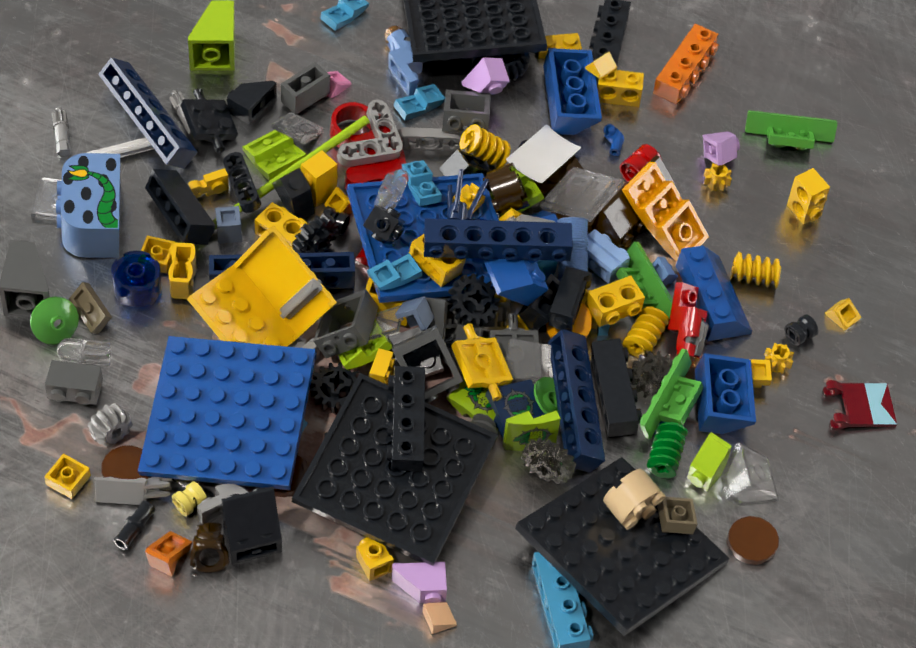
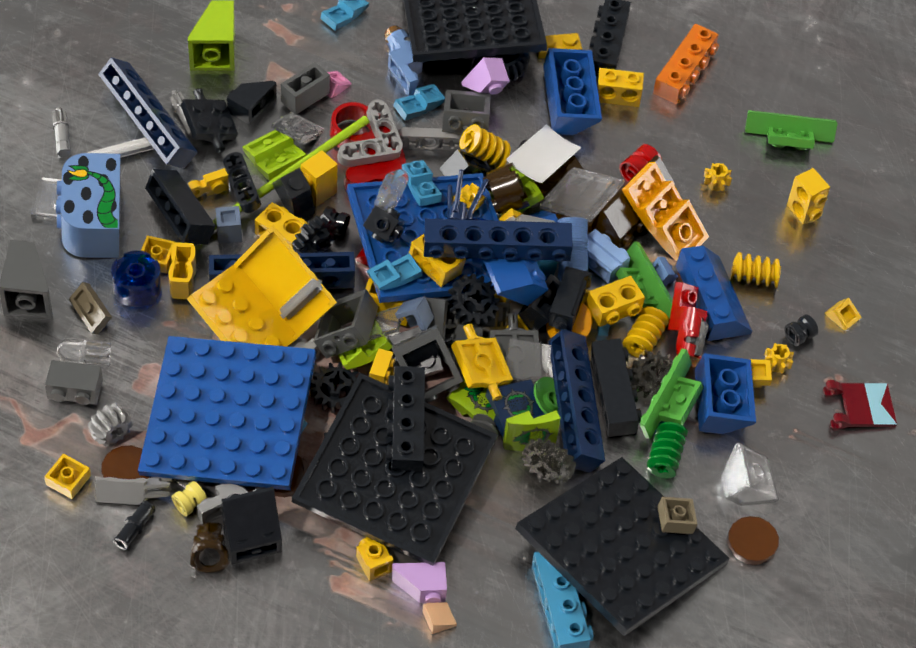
bright green dish [30,296,79,345] -> none
orange slope [145,531,193,576] -> none
yellow slope [324,187,353,214] -> none
yellow slope [585,52,617,80] -> none
blue arm [603,124,624,156] -> none
tan brick [603,469,666,530] -> none
lime slope [687,432,732,492] -> none
lavender slope [703,131,740,165] -> none

